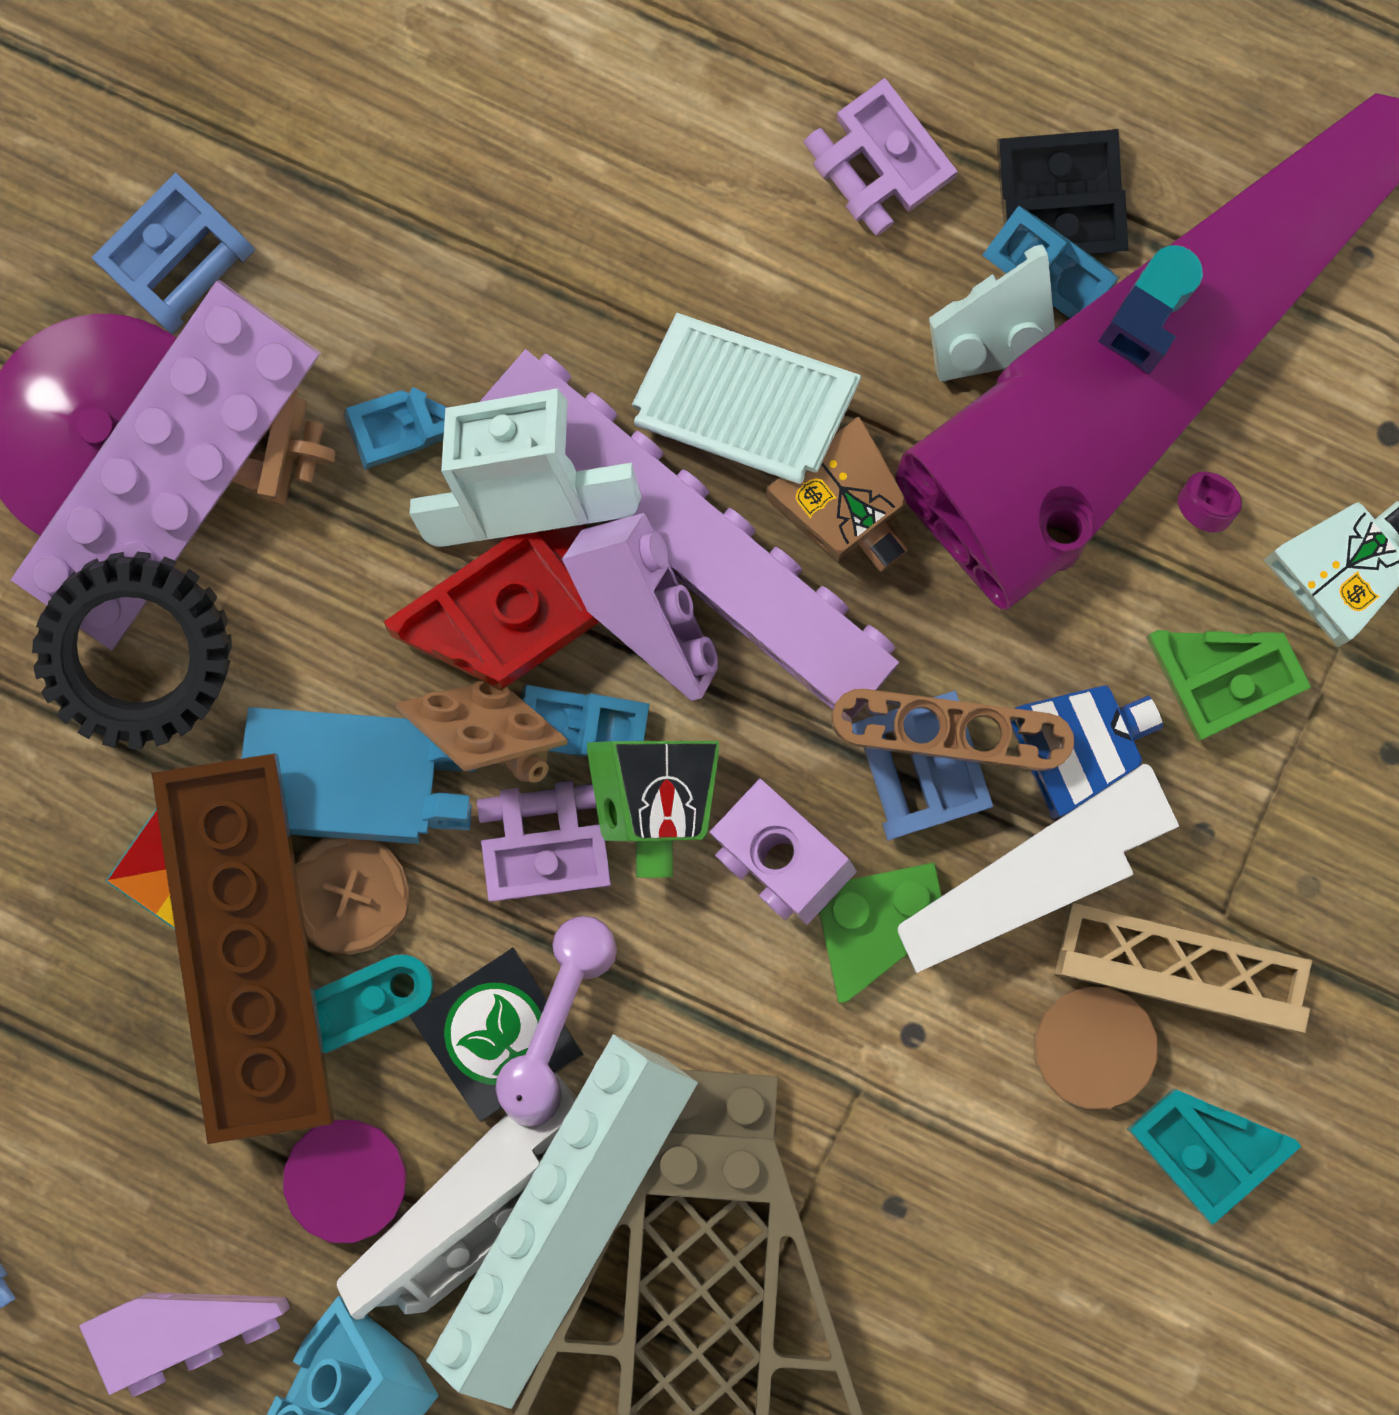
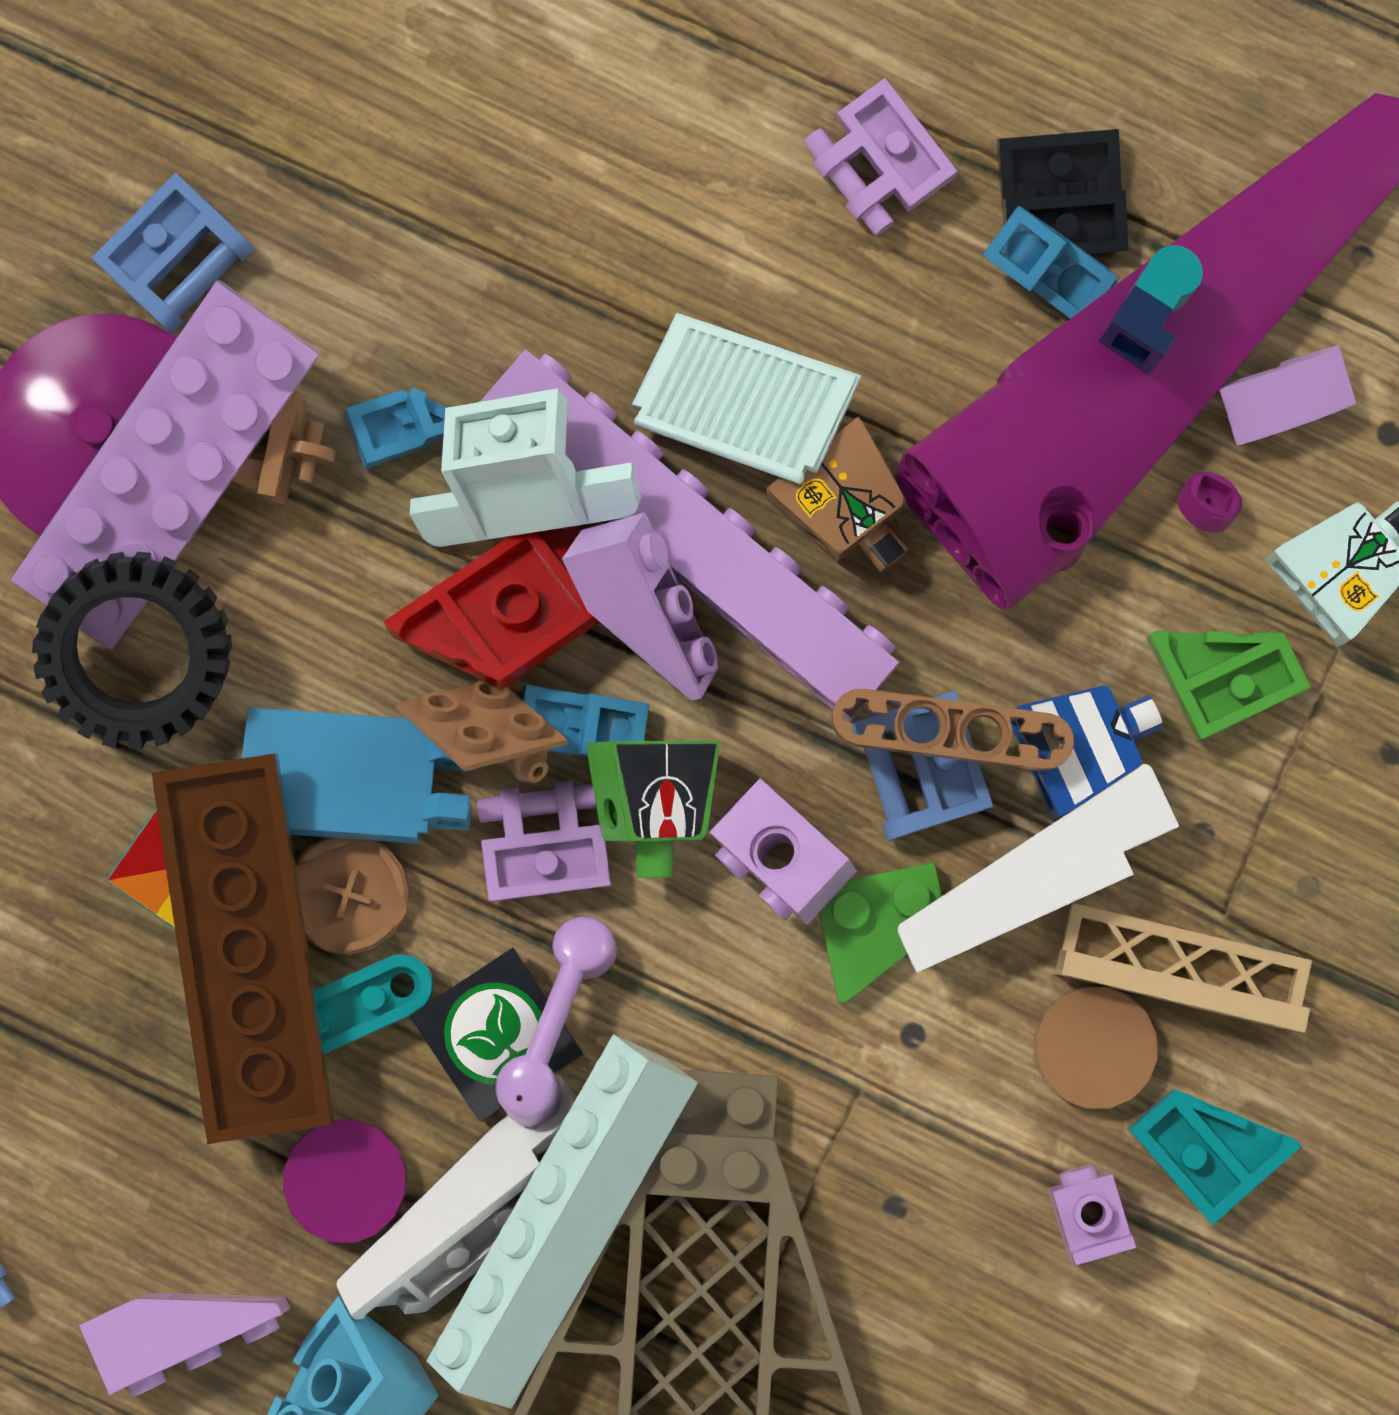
light aqua wing [929,245,1055,382] -> none
none -> lavender brick [1047,1164,1136,1265]
none -> lavender slope [1219,345,1356,446]

